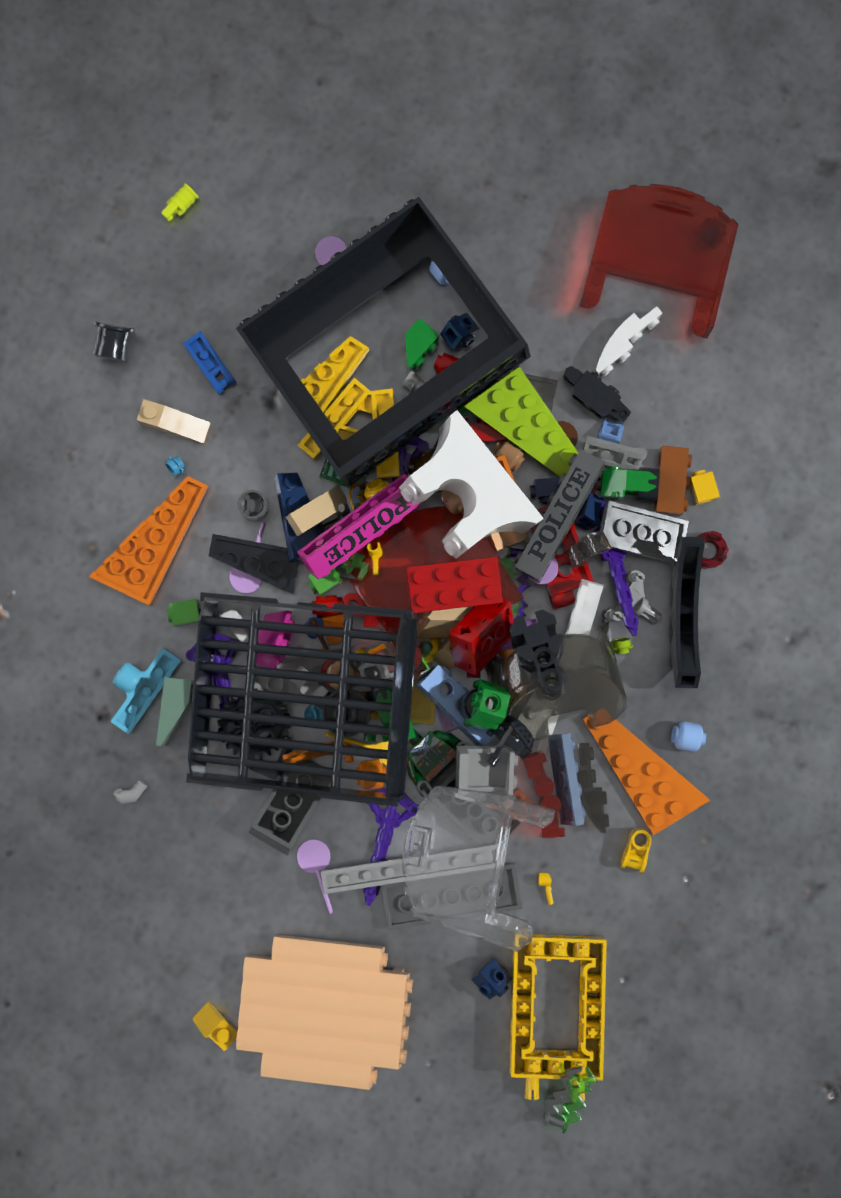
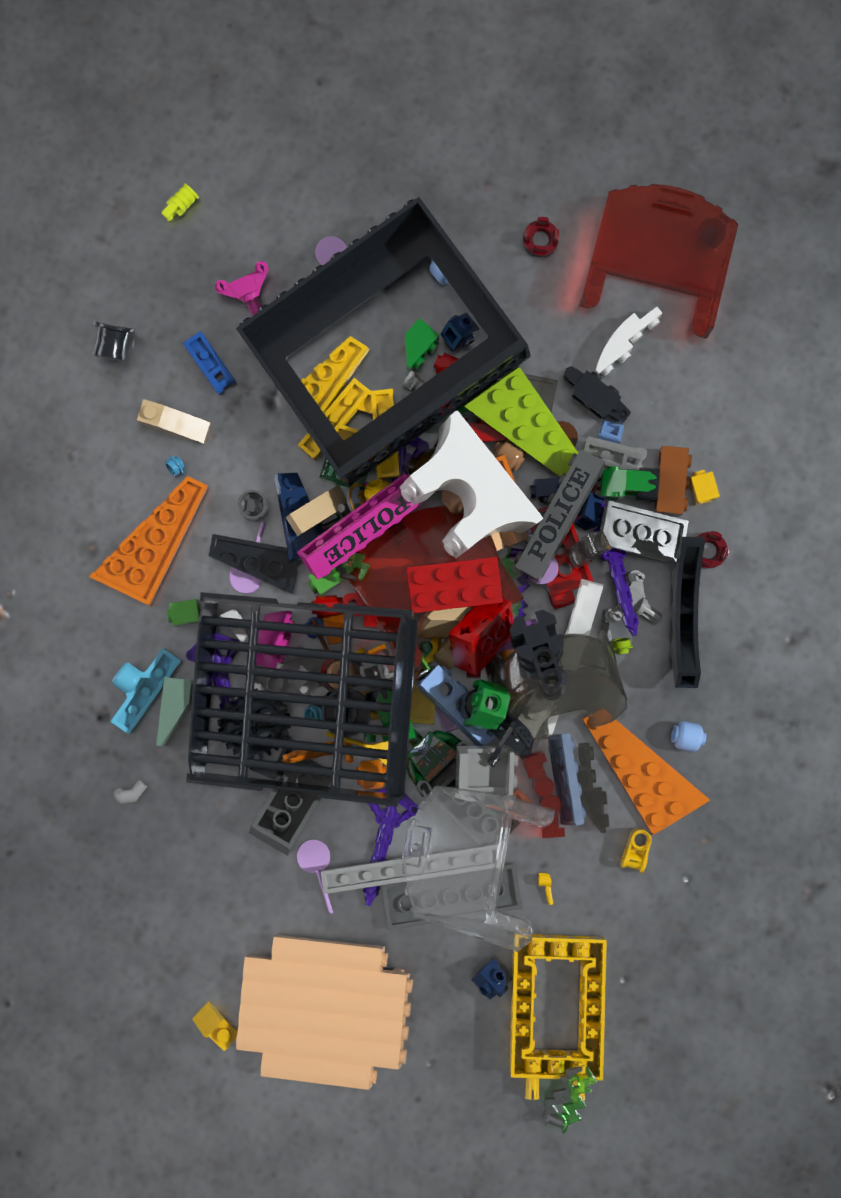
yellow hand [367,542,383,575] -> none
none -> dark pink axle [215,261,269,316]
none -> dark red piece [523,217,560,256]

